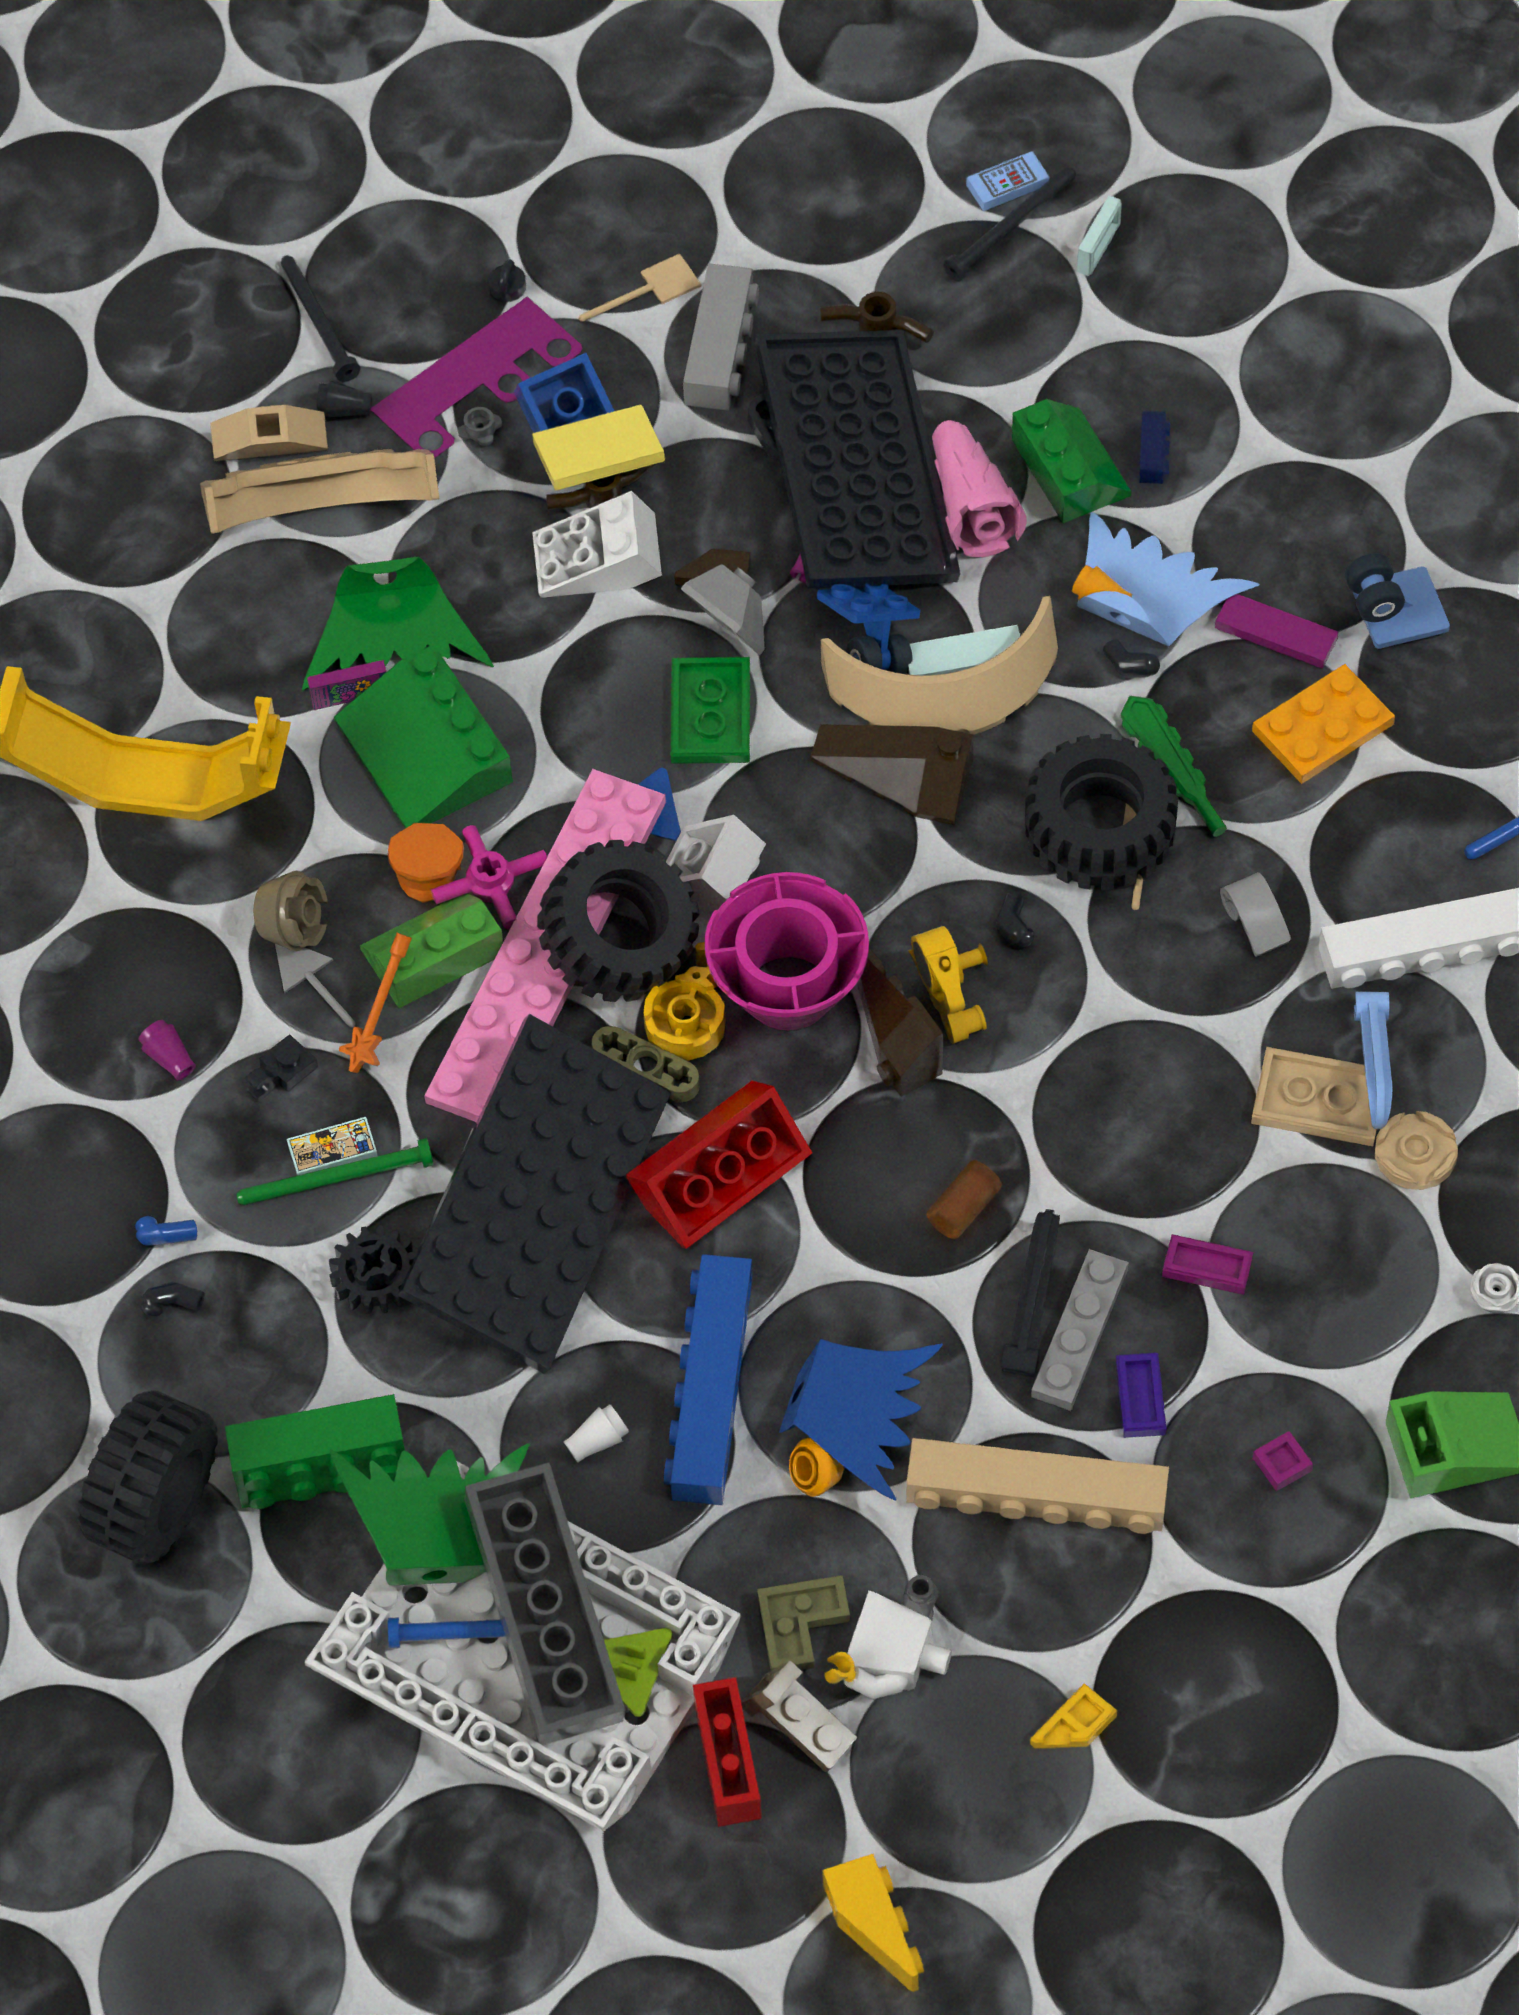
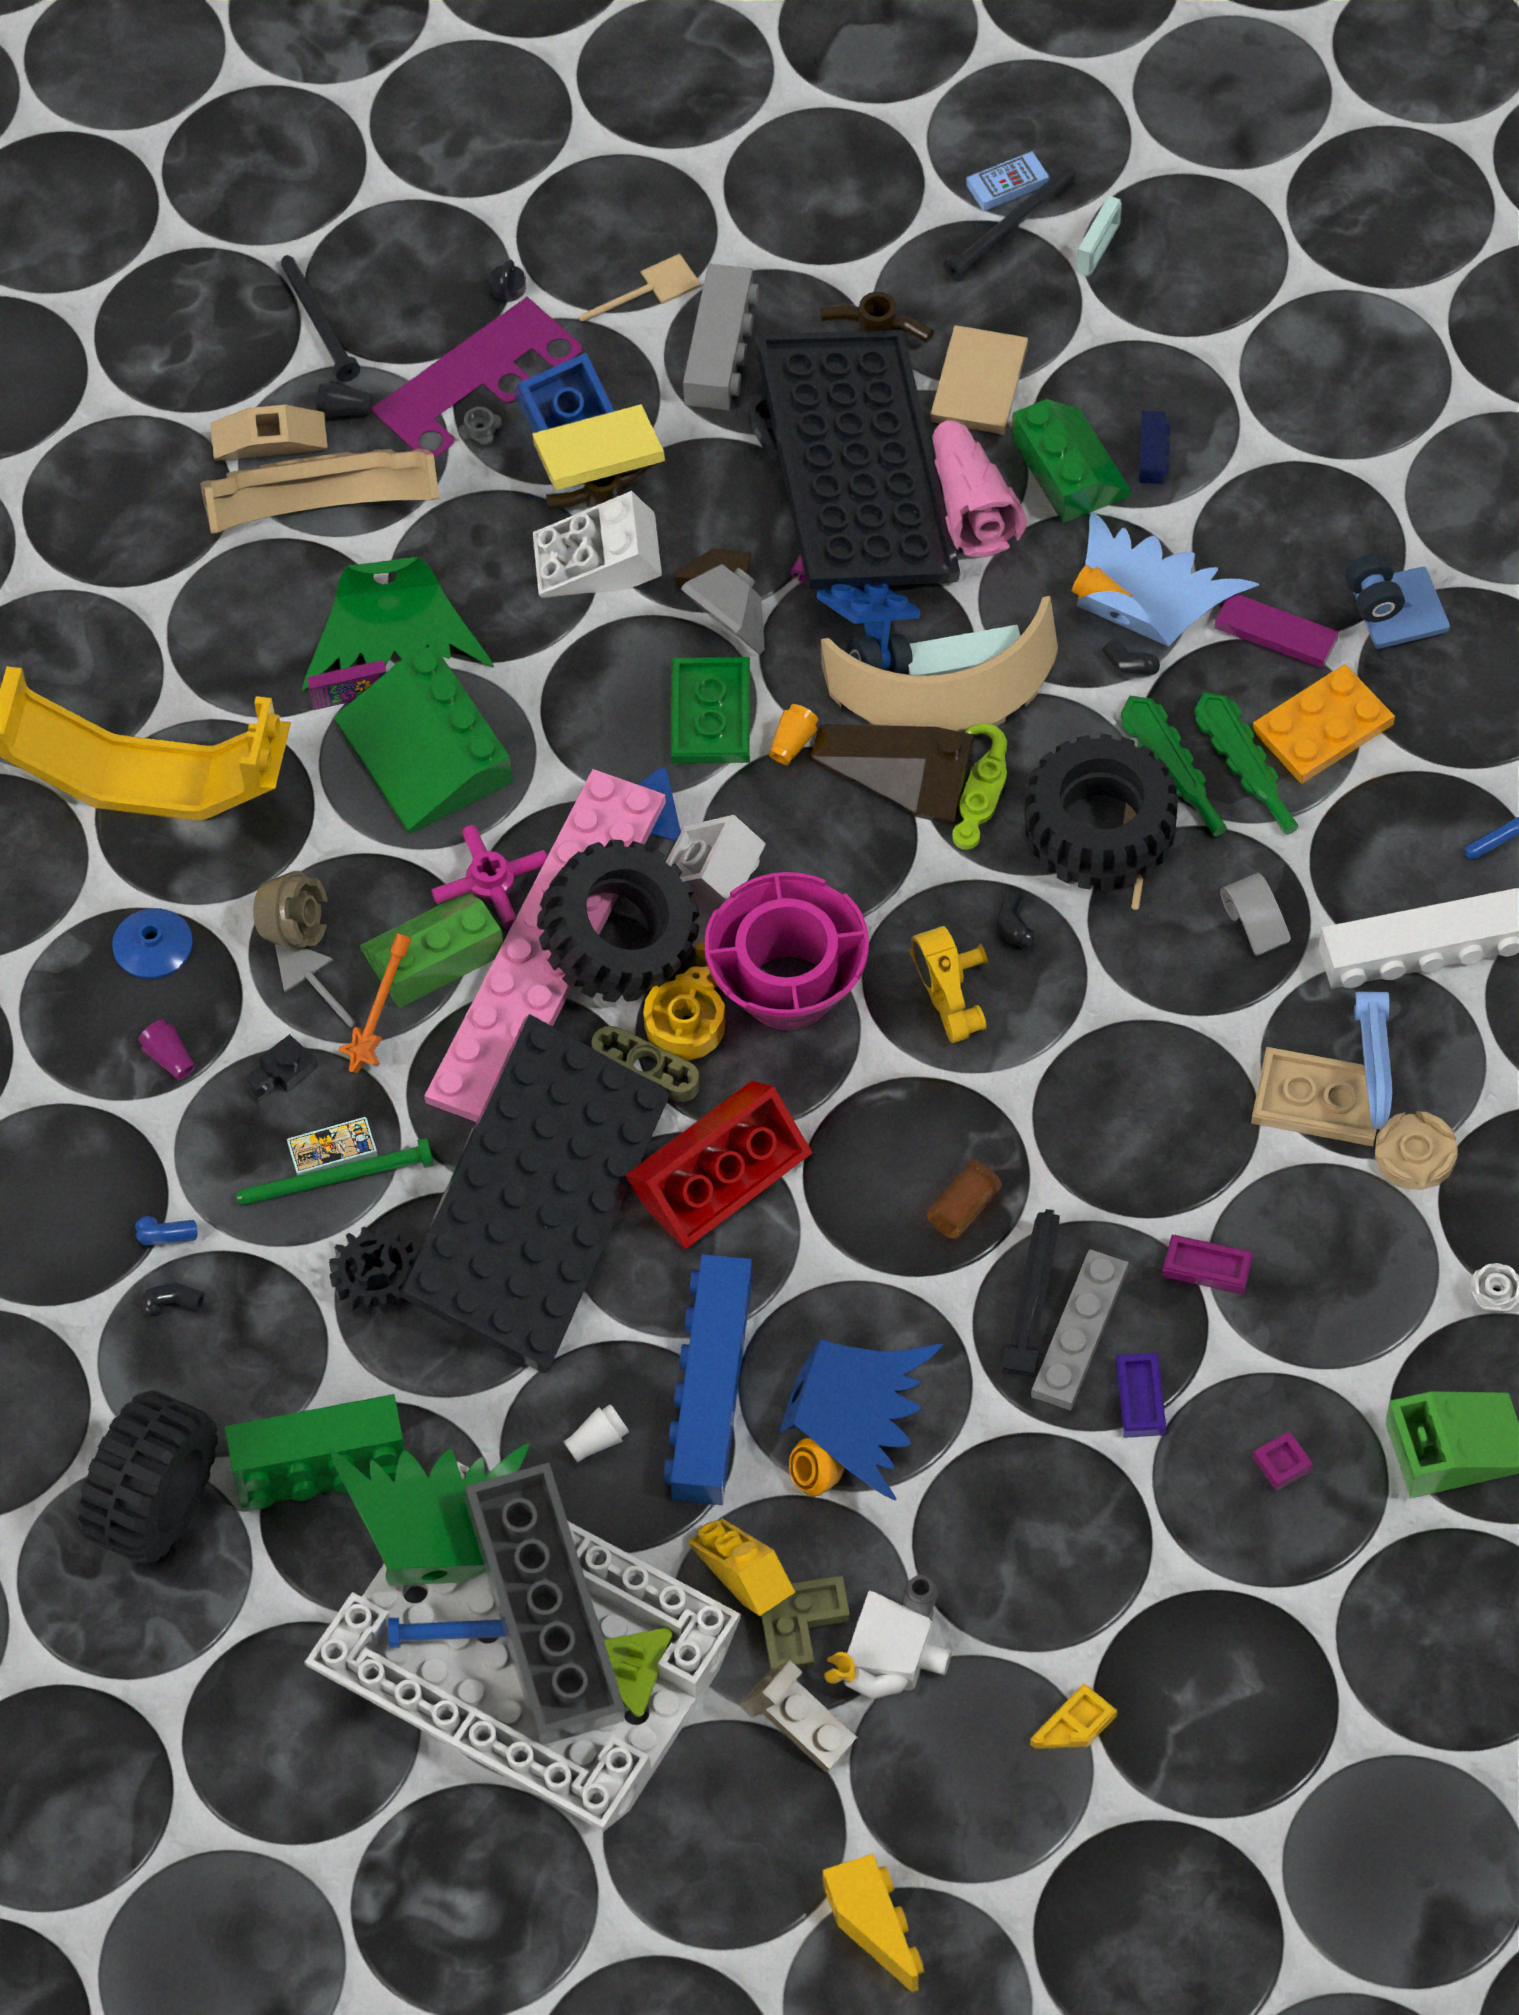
orange hat [387,823,464,903] -> none
red brick [693,1677,762,1827] -> none
dark brown wedge [857,948,943,1097] -> none
tan brick [906,1438,1169,1534] -> none
none -> blue dish [112,908,193,979]
none -> yellow slope [687,1519,795,1616]
none -> light orange cone [768,704,818,765]
none -> tan tile [931,325,1028,435]
none -> lime piece [952,723,1007,850]
none -> green sword [1194,692,1299,835]

